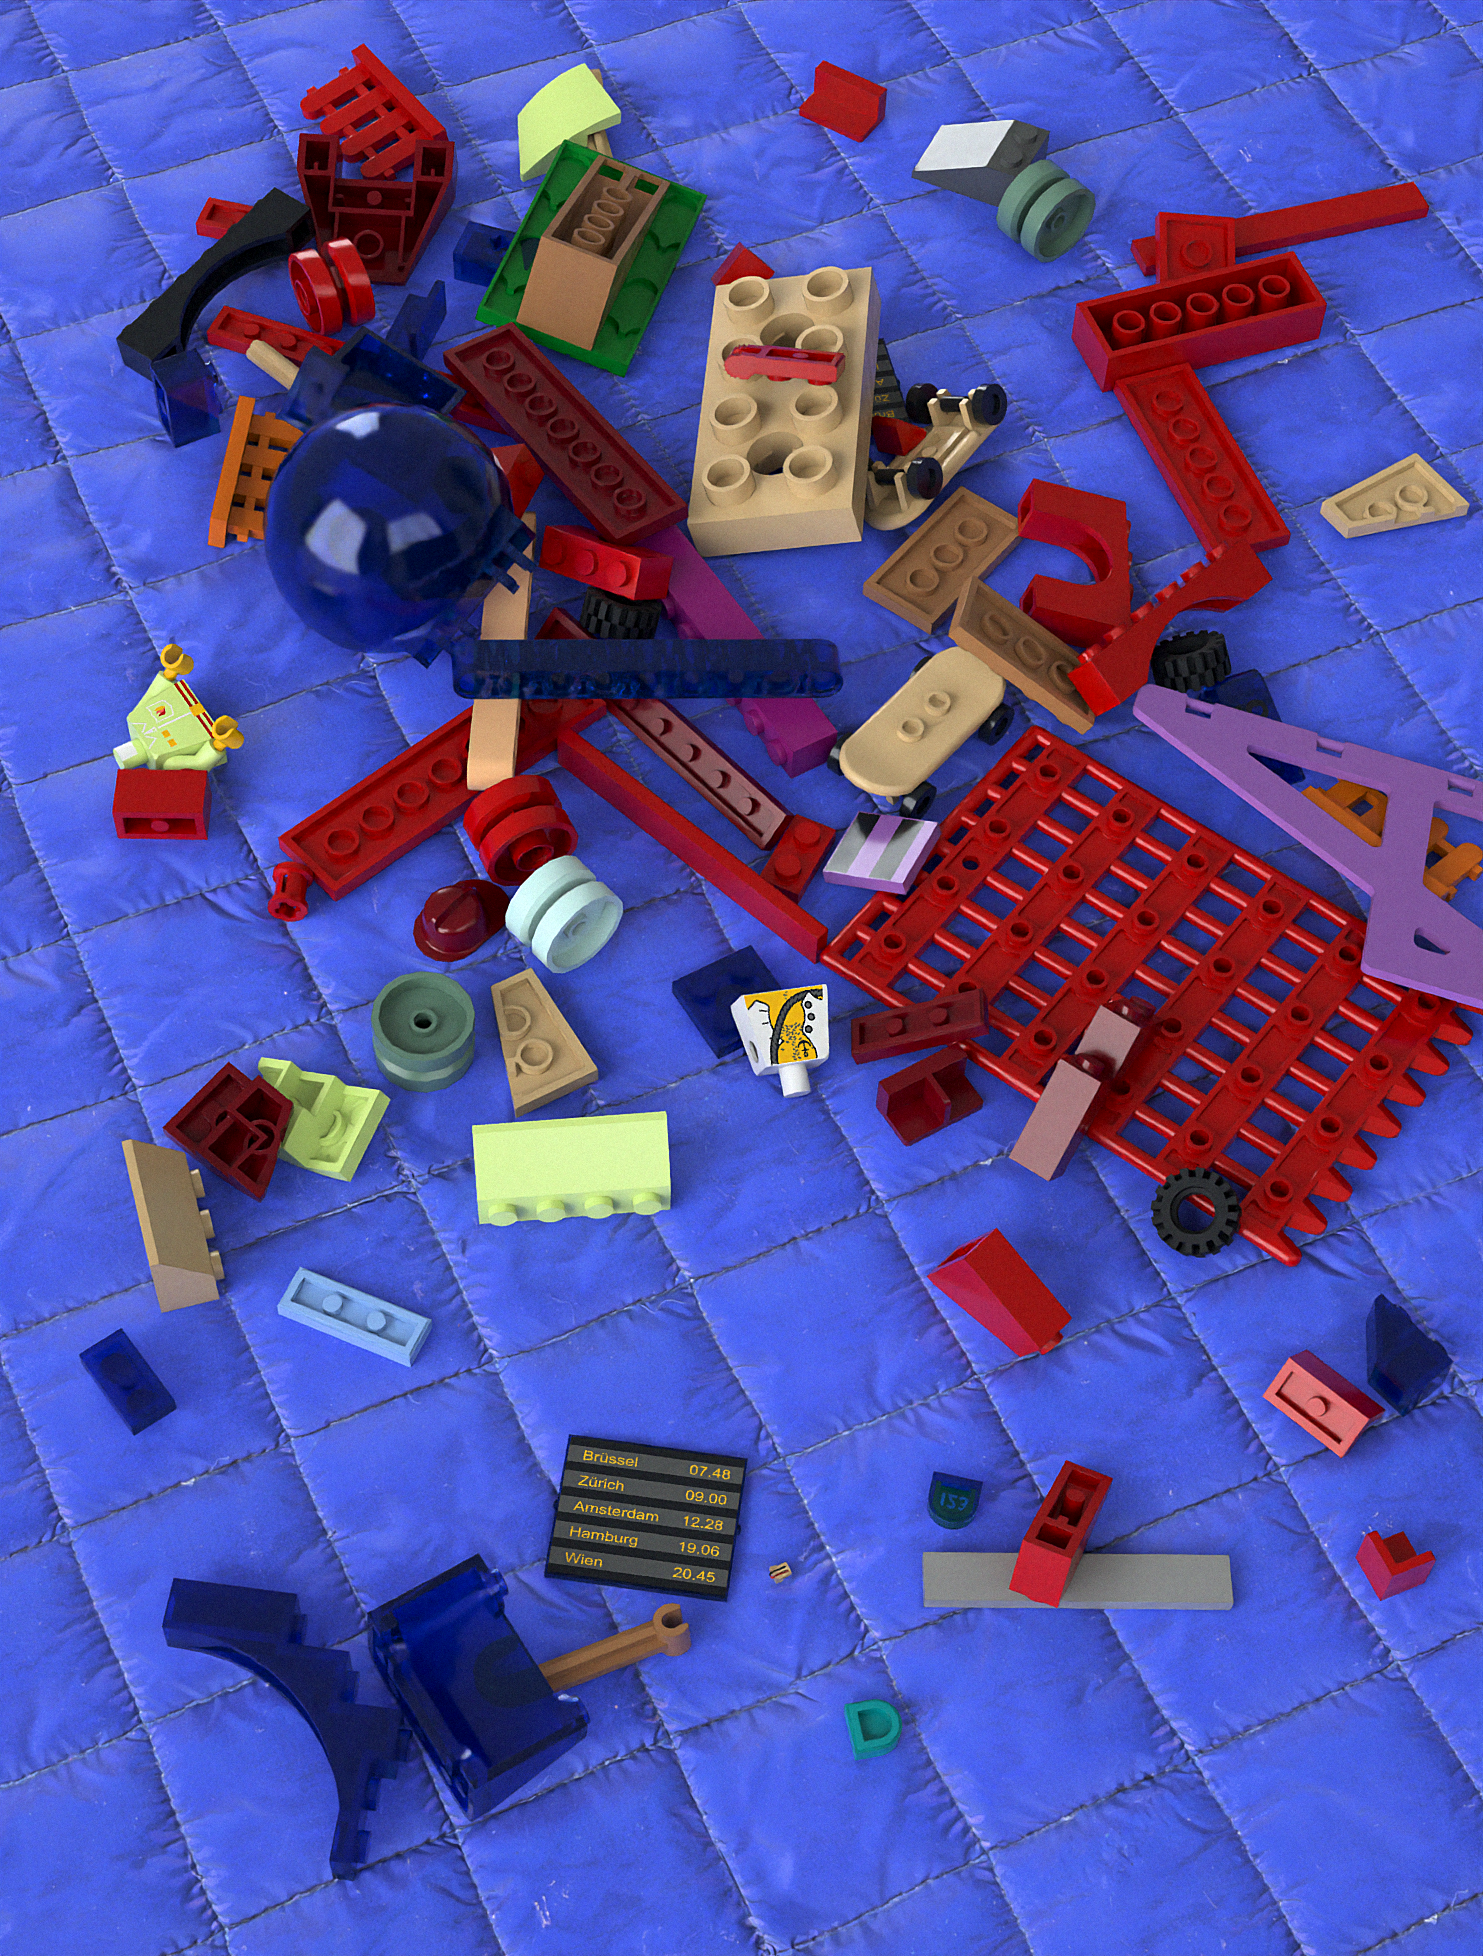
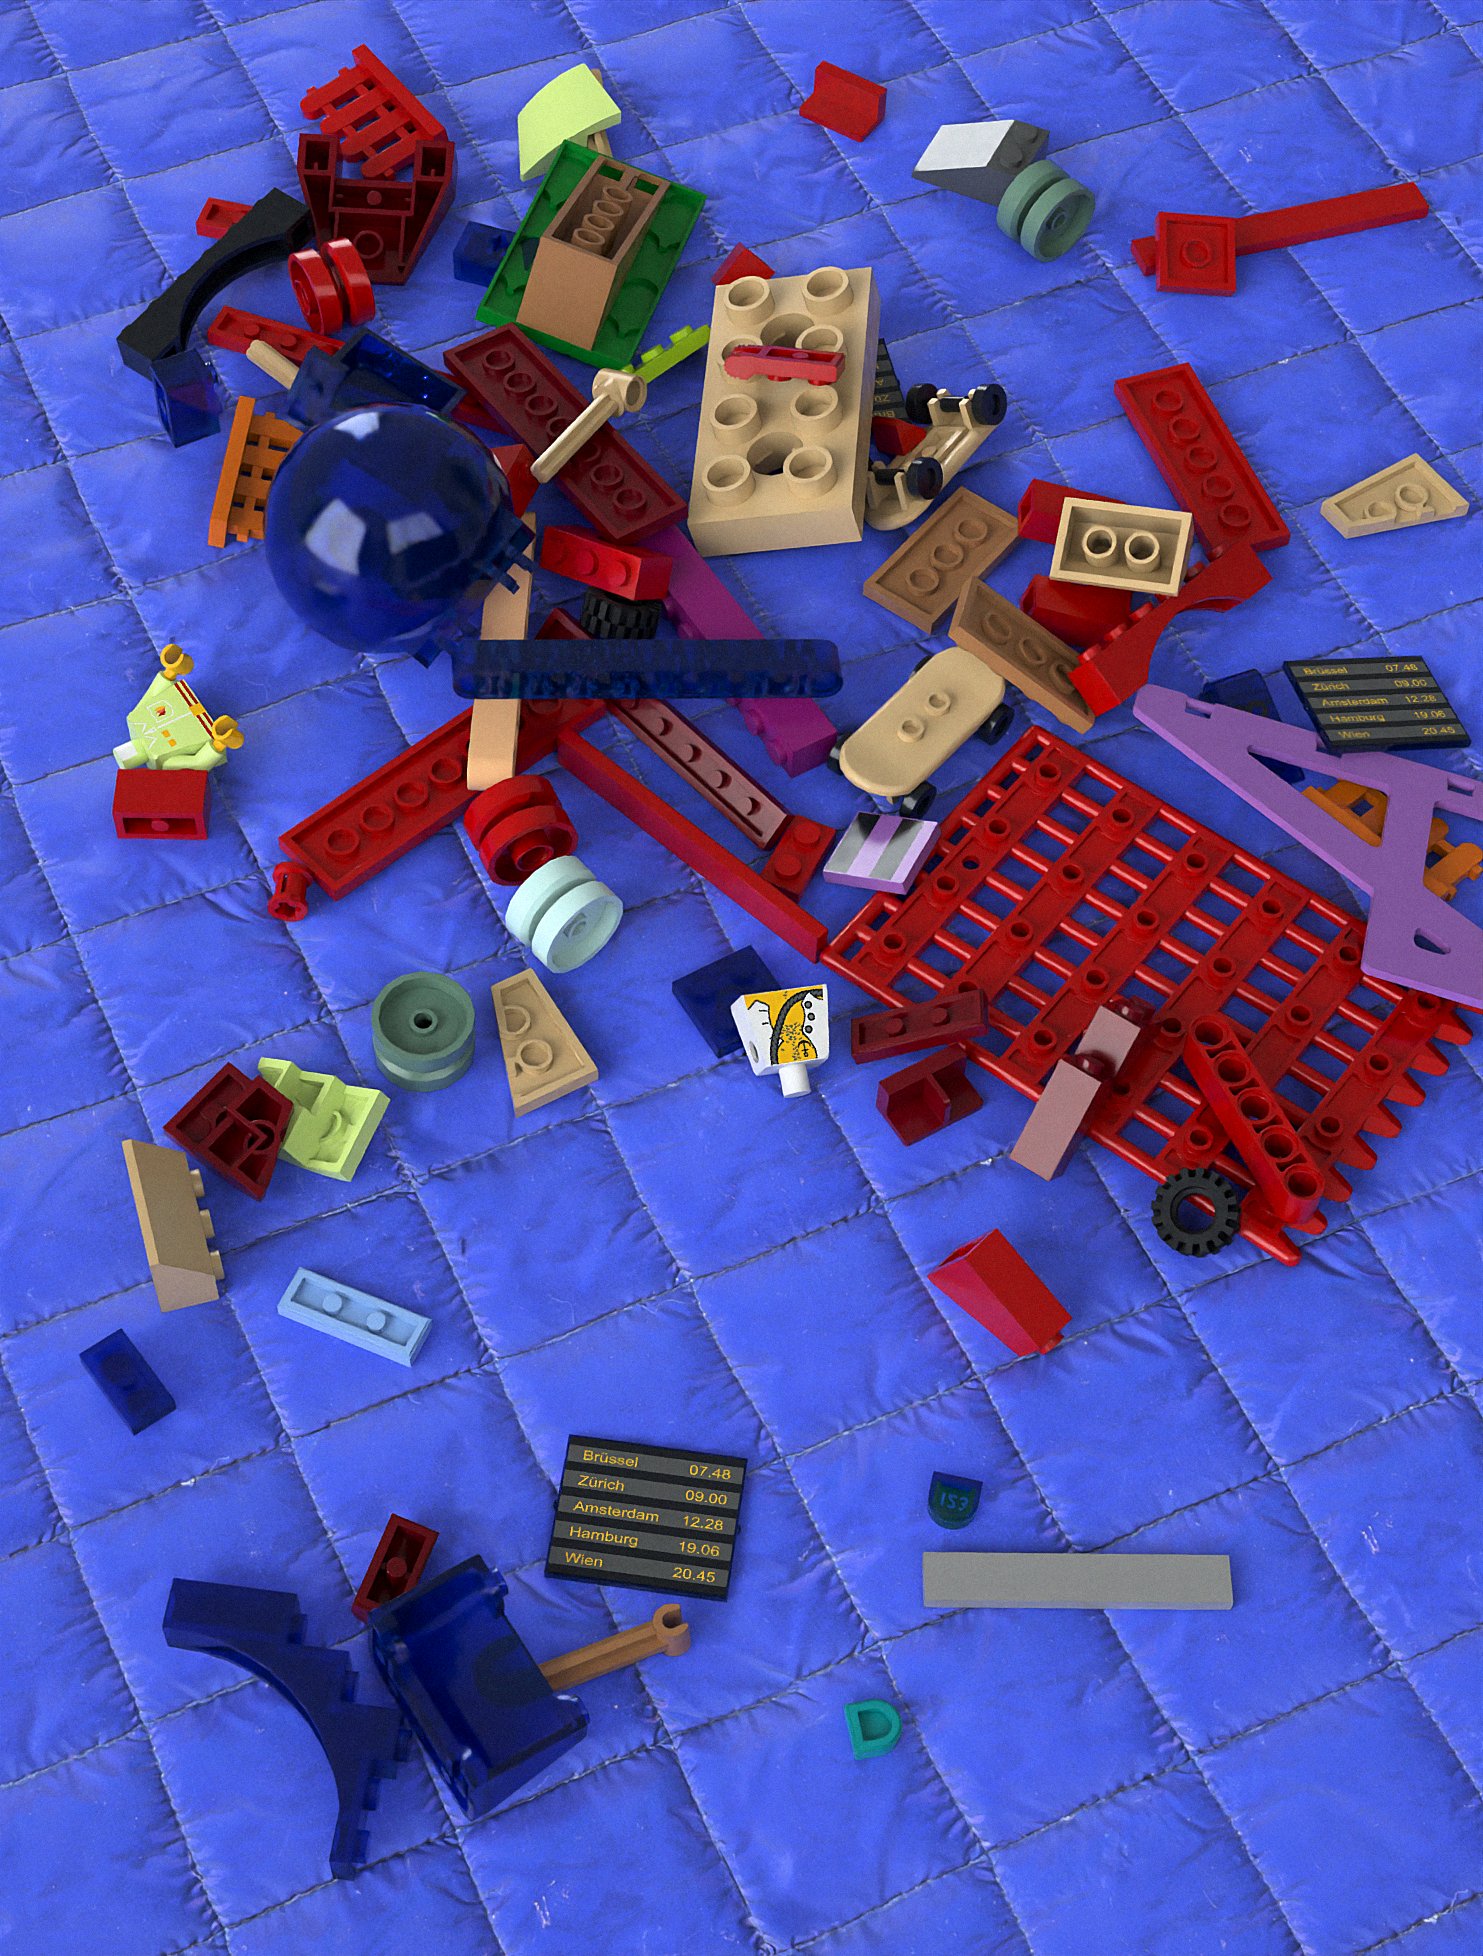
clear blue panel [380,279,447,365] -> none
dark red piece [413,879,510,962] -> none
yellowish green slope [472,1111,671,1226] -> none
tan piece [769,1562,792,1584] -> none
red slope [1009,1460,1113,1608] -> none
red brick [1071,251,1327,393] -> none
black tyre [1150,630,1232,693] -> none
panel [1262,1349,1386,1458] -> none
panel [1355,1530,1436,1601] -> none
clear blue slope [1366,1293,1454,1417] -> none
none -> dark red brick [351,1513,439,1631]
none -> tan axle [530,368,647,483]
none -> lime plate [618,324,711,384]
none -> tan slope [1049,497,1194,597]
none -> red beam [1182,1013,1325,1225]
none -> piece [1282,656,1472,754]

